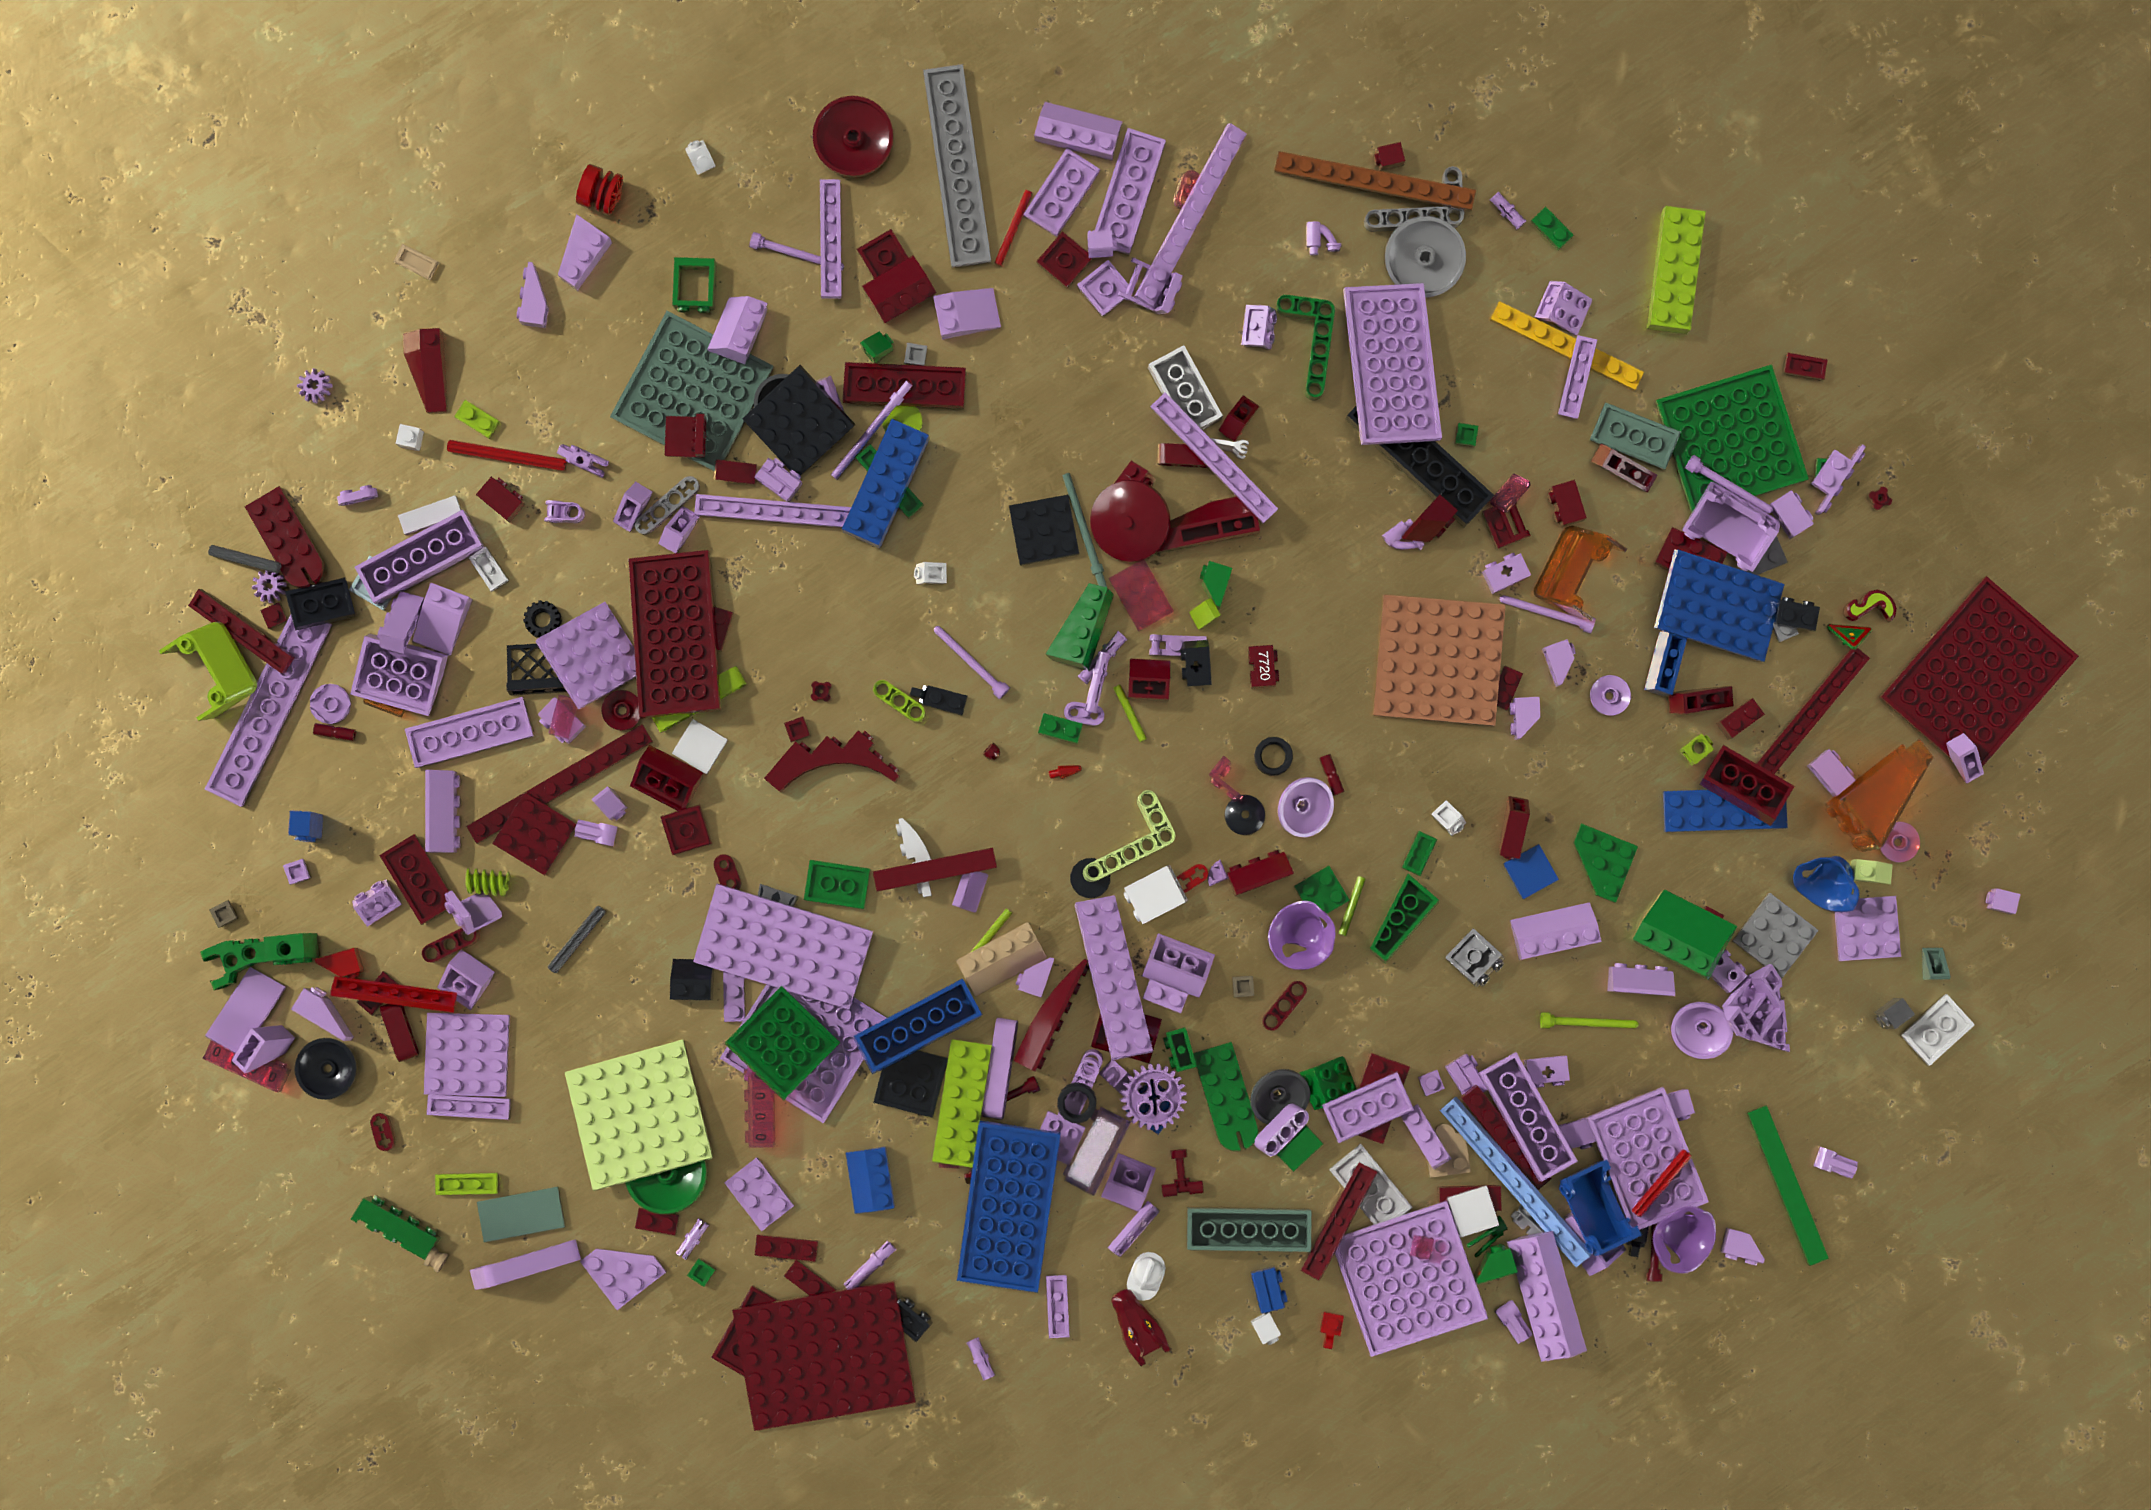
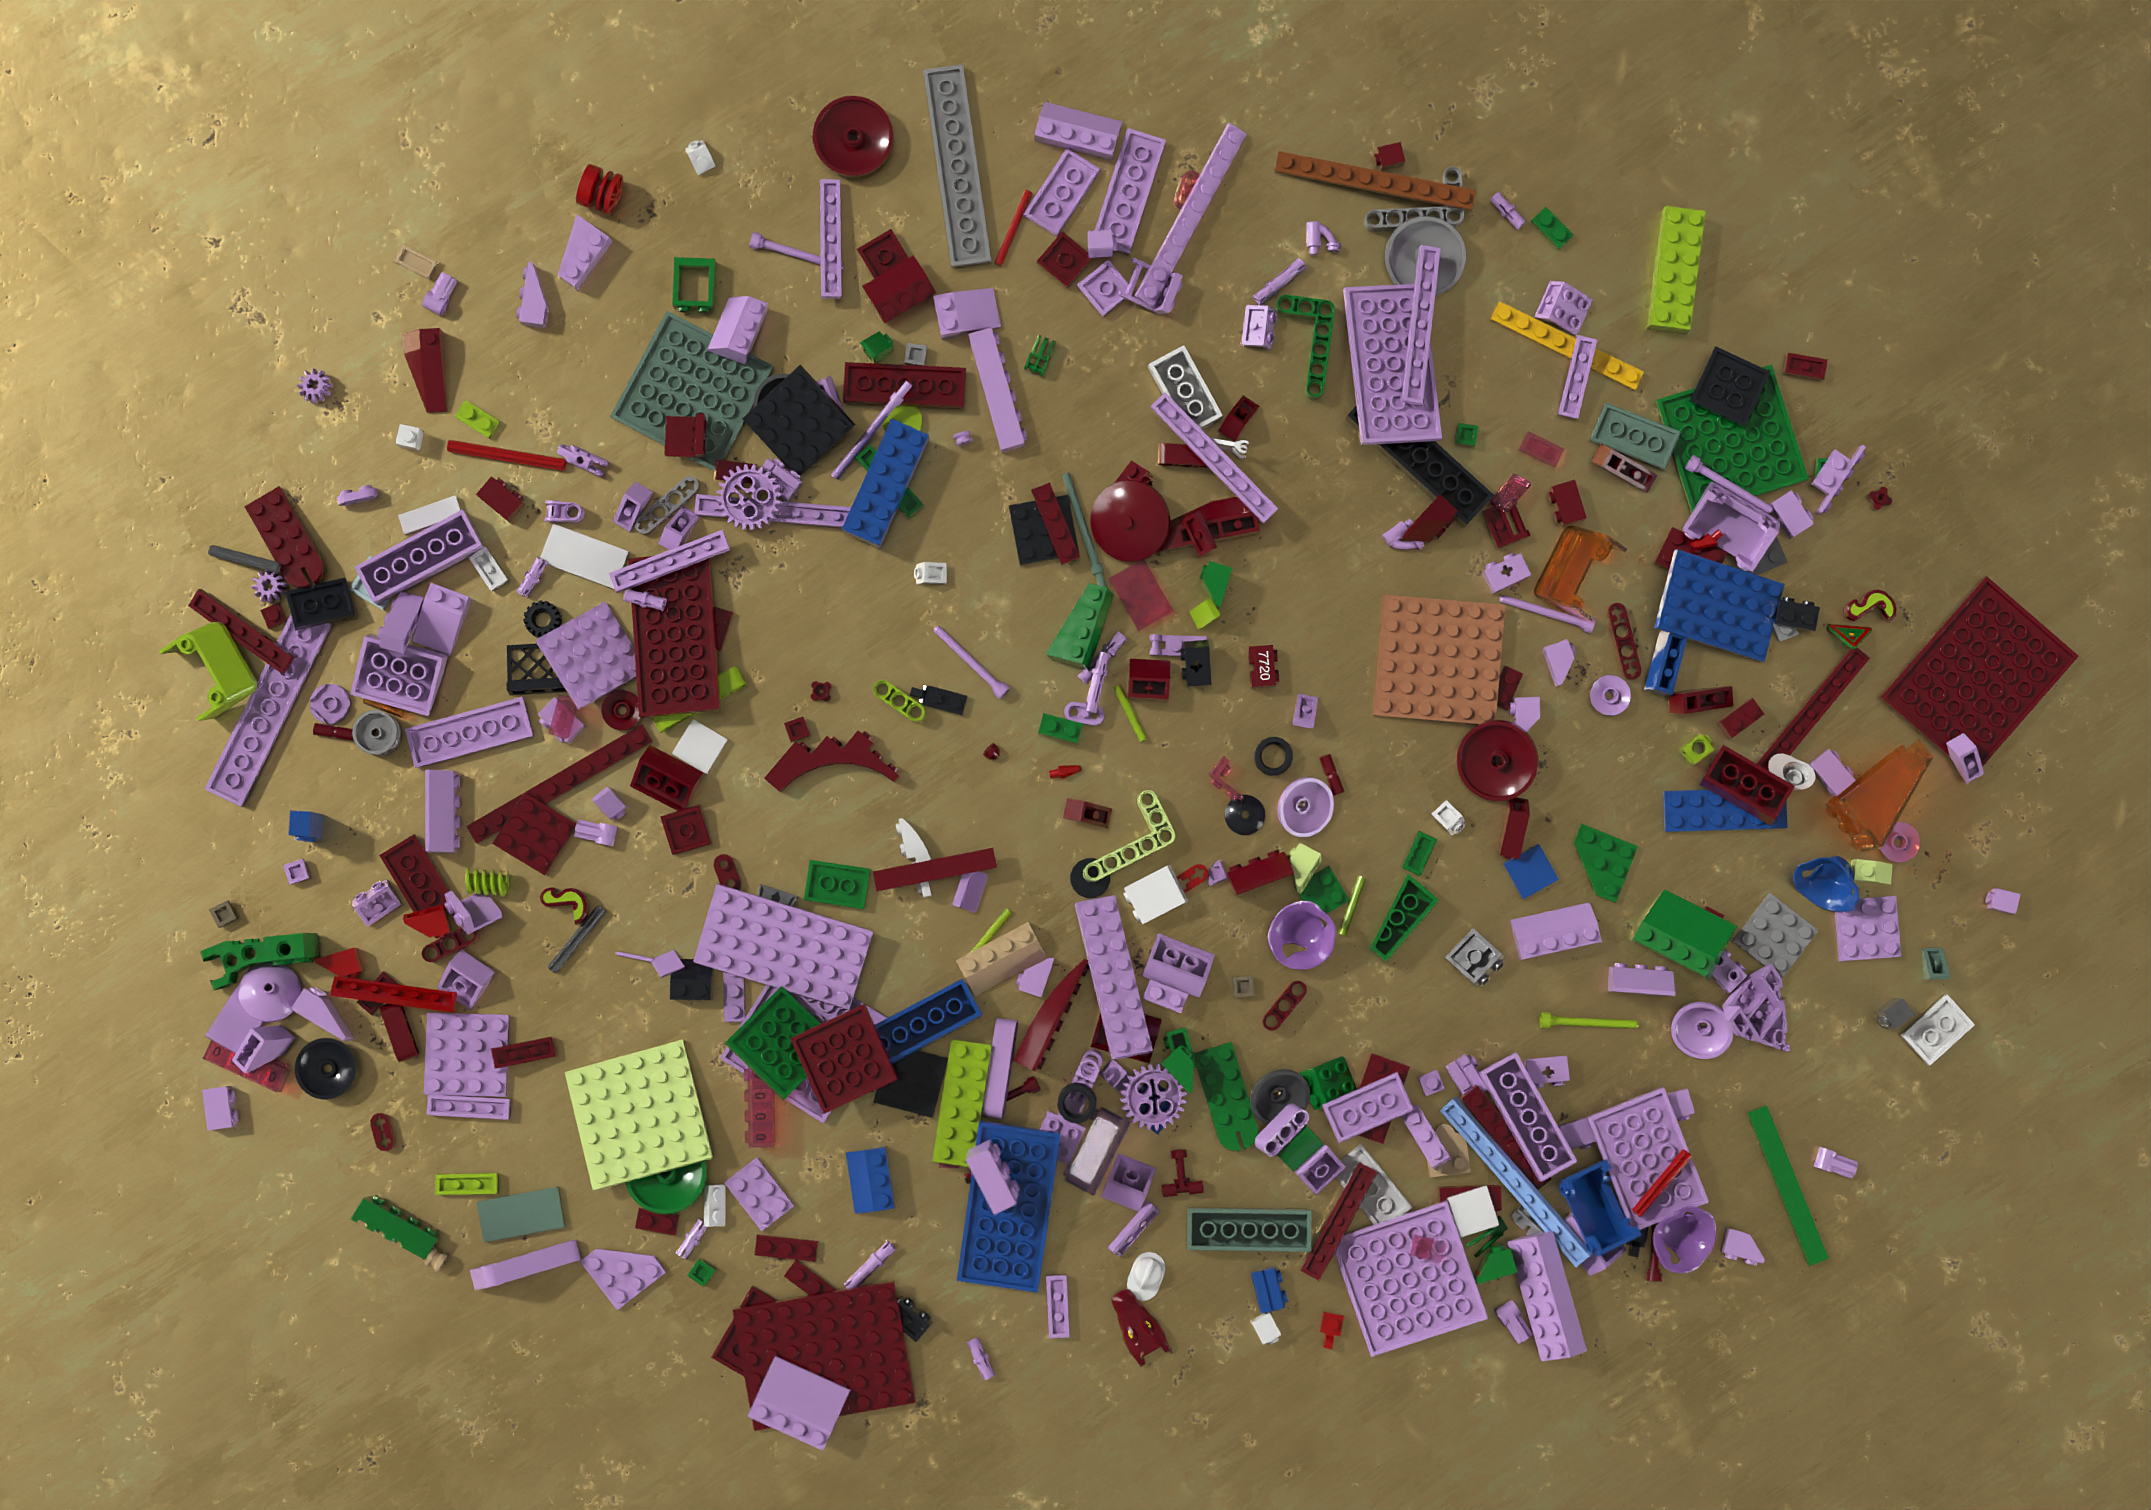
none -> lavender brick [202,1086,239,1131]
none -> lavender dish [239,962,301,1022]
none -> light grey wheel [352,710,402,756]
none -> red slope [403,905,450,938]
none -> lavender piece [422,272,457,316]
none -> dark red plate [490,1036,556,1069]
none -> lavender pin [517,556,548,597]
none -> white tile [540,524,629,590]
none -> dark red animal [540,887,589,925]
none -> lavender plate [609,530,730,593]
none -> lavender piece [616,950,685,978]
none -> lavender pin [624,589,667,611]
none -> white plate [704,1184,726,1227]
none -> lavender gear [716,464,782,530]
none -> lavender slope [747,1356,850,1451]
none -> dark red plate [790,1004,898,1114]
none -> lavender bush [953,431,973,446]
none -> lavender brick [966,1139,1020,1214]
none -> lavender brick [968,327,1027,453]
none -> green arm [1024,335,1056,376]
none -> dark red plate [1031,482,1080,565]
none -> dark red slope [1063,798,1112,828]
none -> green slope [1161,1046,1193,1094]
none -> dark red plate [1182,511,1217,557]
none -> lavender pin [1252,258,1307,305]
none -> yellowish green slope [1288,843,1322,894]
none -> lavender slope [1292,693,1318,729]
none -> lavender slope [1294,1144,1346,1195]
none -> lavender plate [1401,245,1441,406]
none -> dark red dish [1457,720,1539,801]
none -> clear pink plate [1519,431,1564,468]
none -> dark red beam [1607,603,1641,680]
none -> black plate [1689,346,1770,427]
none -> red bar [1691,529,1724,549]
none -> white piece [1768,754,1815,791]

